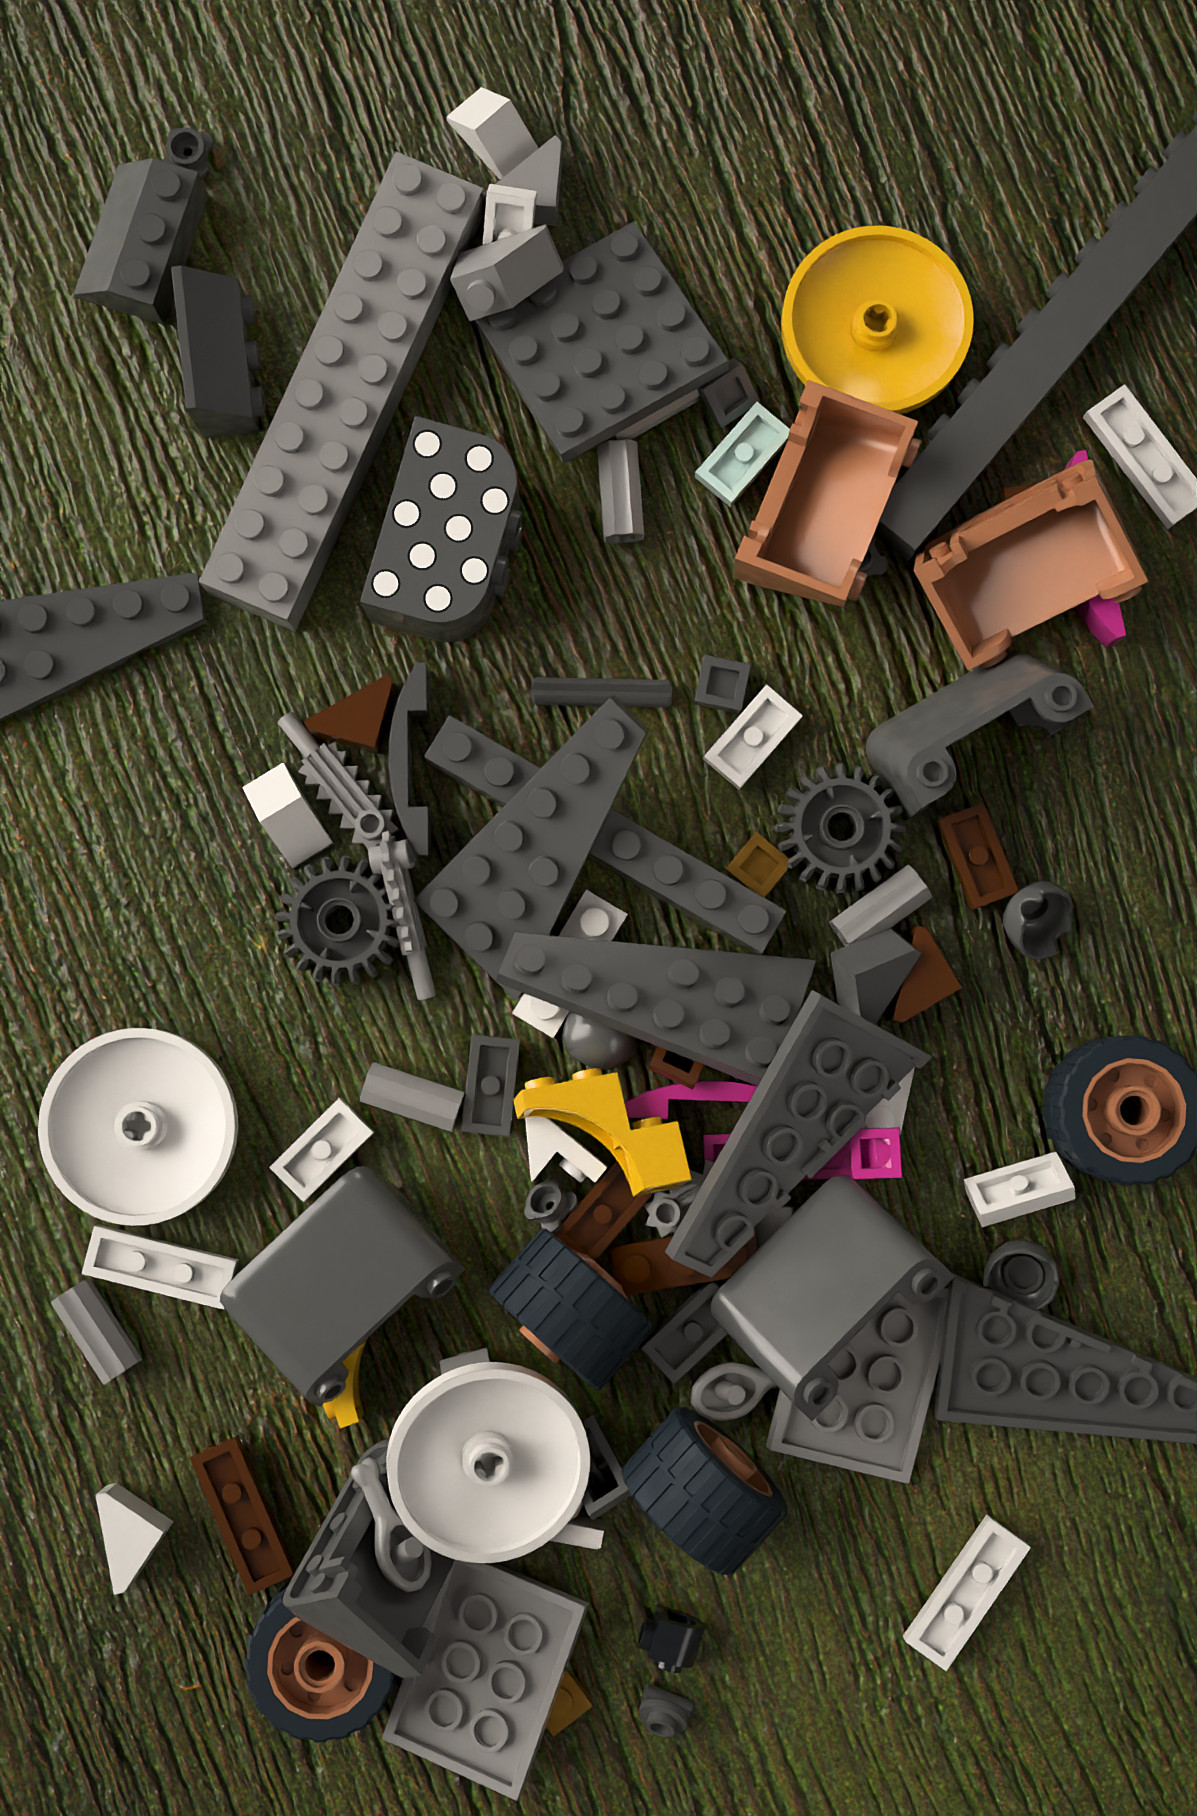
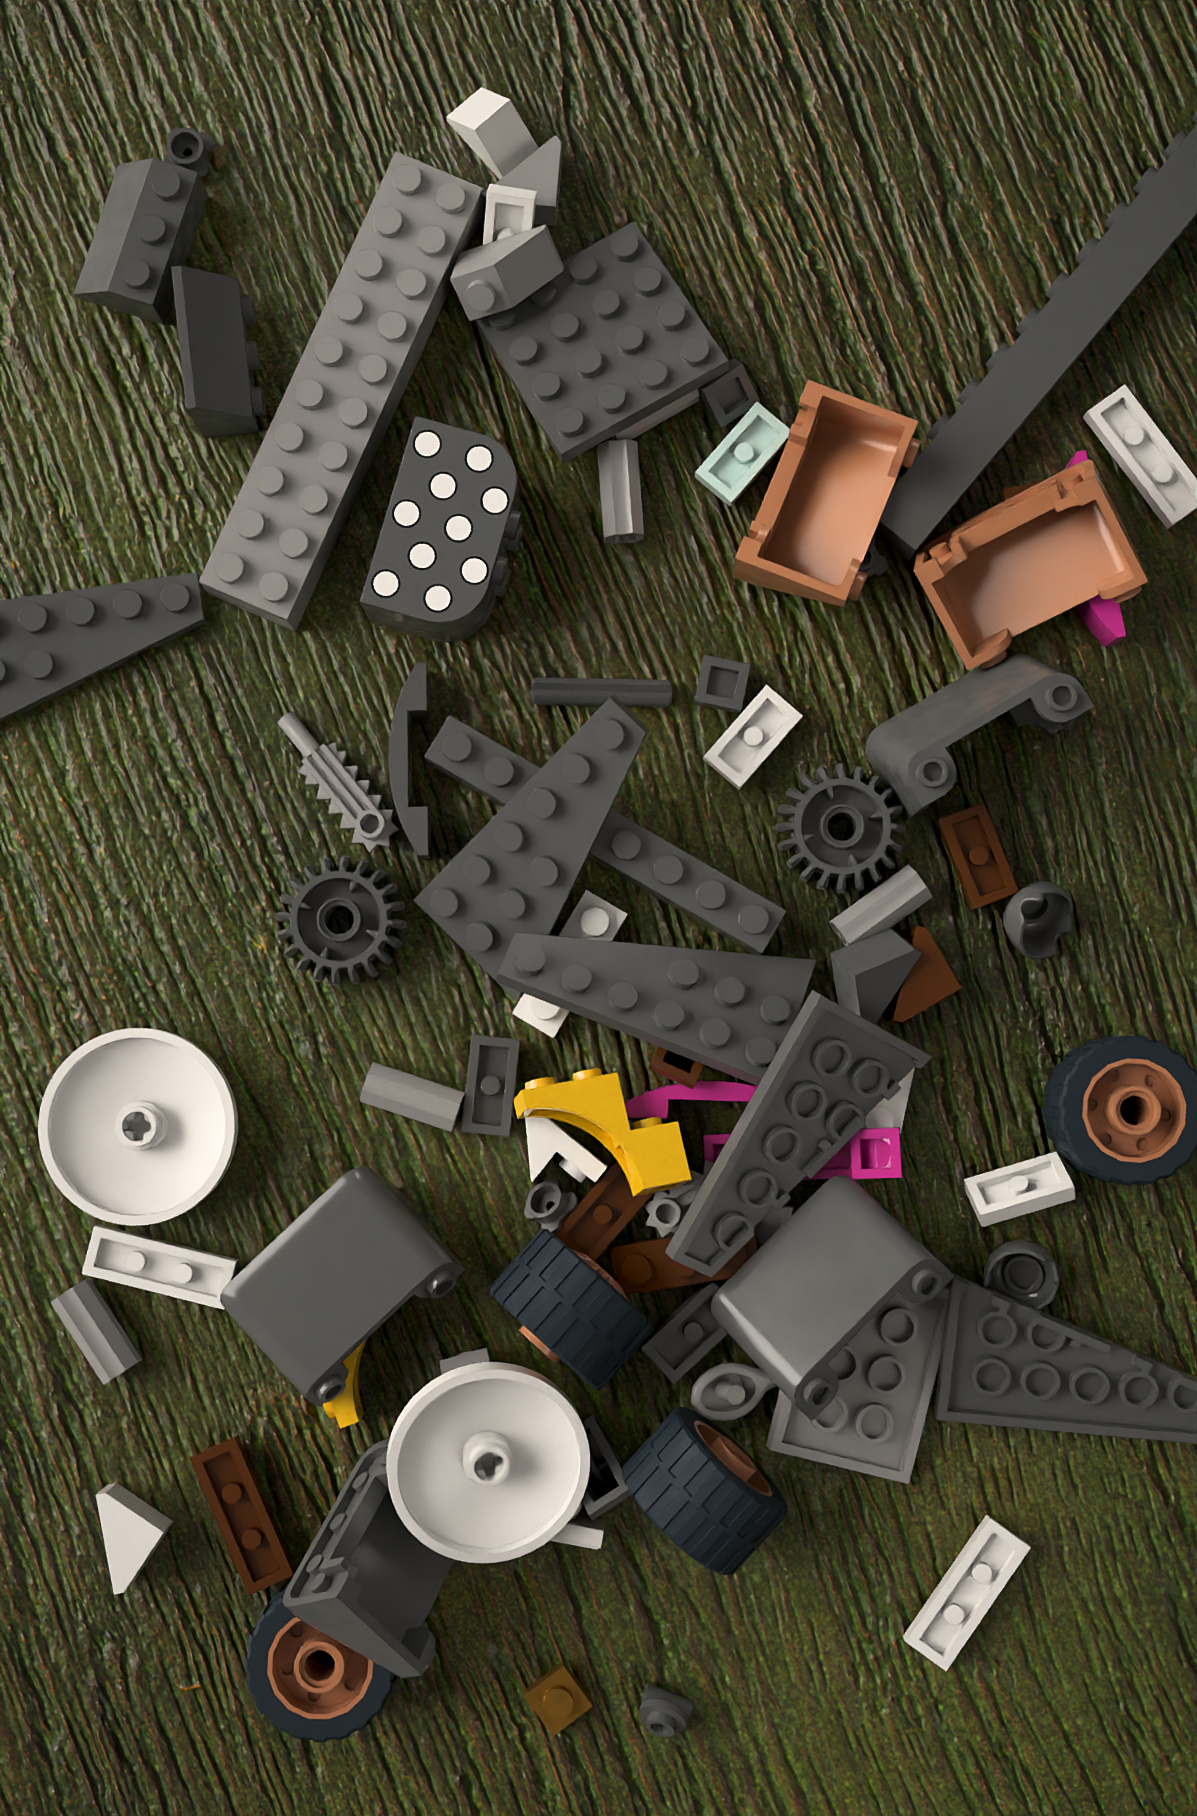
white slope [242,763,334,869] -> none
white plate [269,1098,375,1202] -> none
reddish brown slope [304,674,397,754] -> none
light grey piece [351,1457,432,1592] -> none
light grey piece [368,831,436,1000] -> none
light grey plate [382,1560,590,1801] -> none
dark grey hair [562,1012,639,1070] -> none
black plate [637,1604,706,1673] -> none
pearl gold plate [724,832,789,898] -> none
yellow dish [781,225,974,414] -> none

